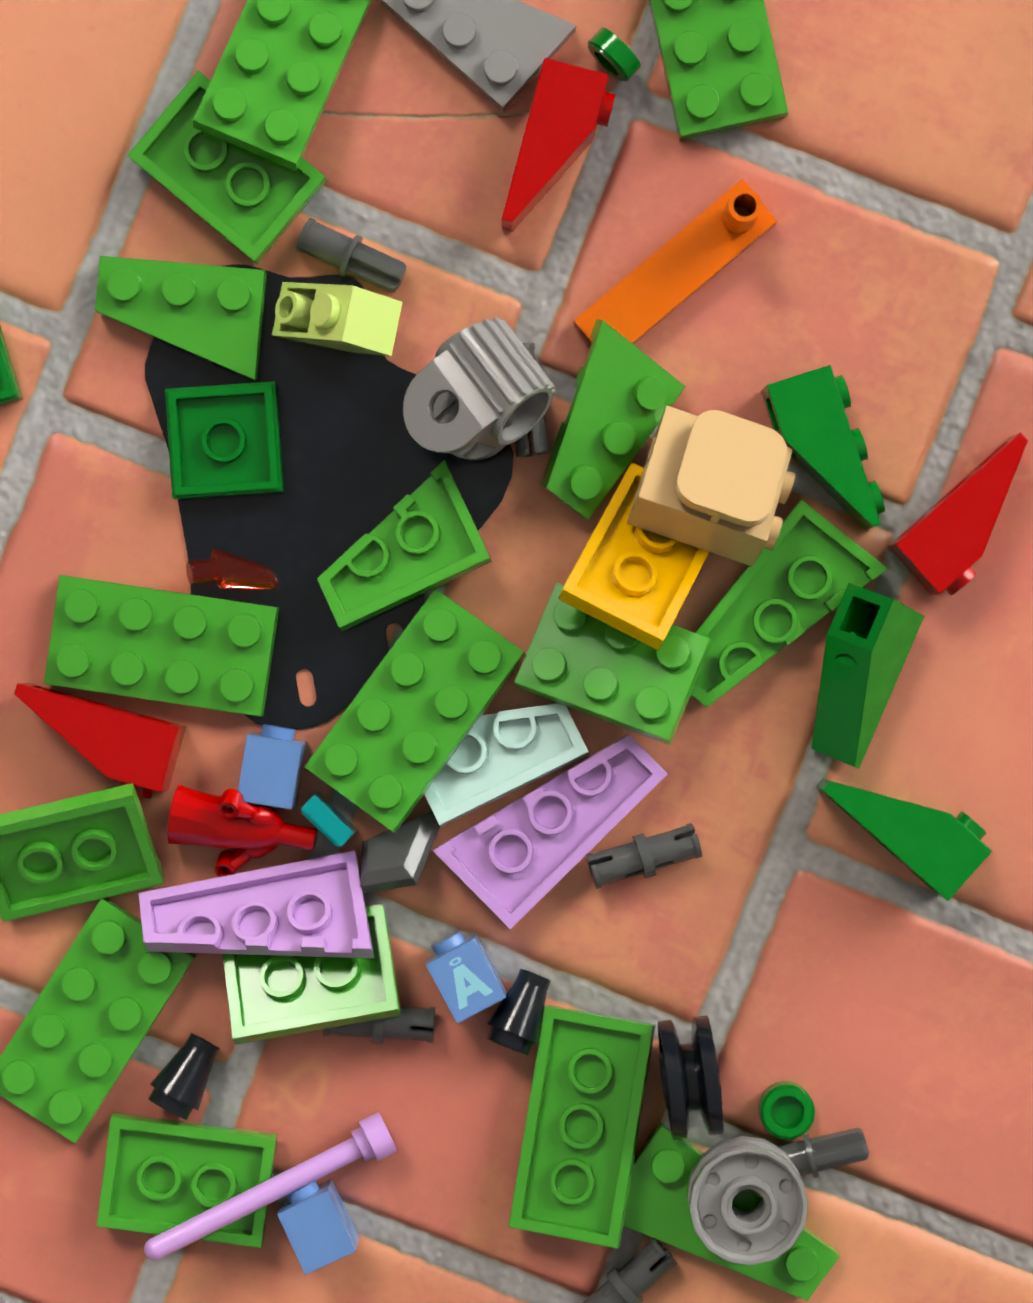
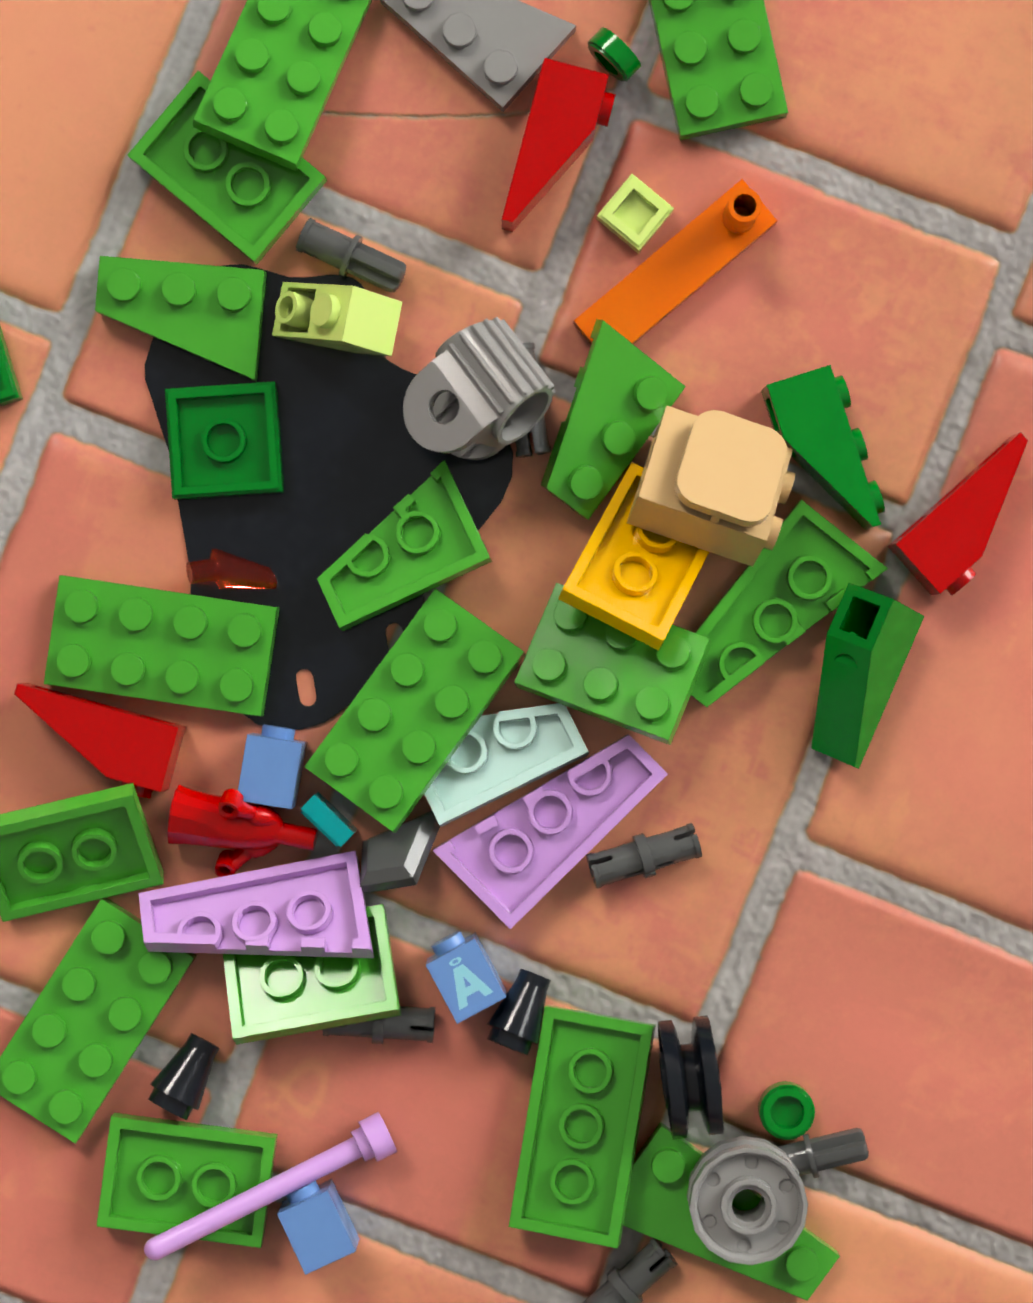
green slope [816,779,992,901] -> none
none -> yellowish green tile [596,174,674,254]

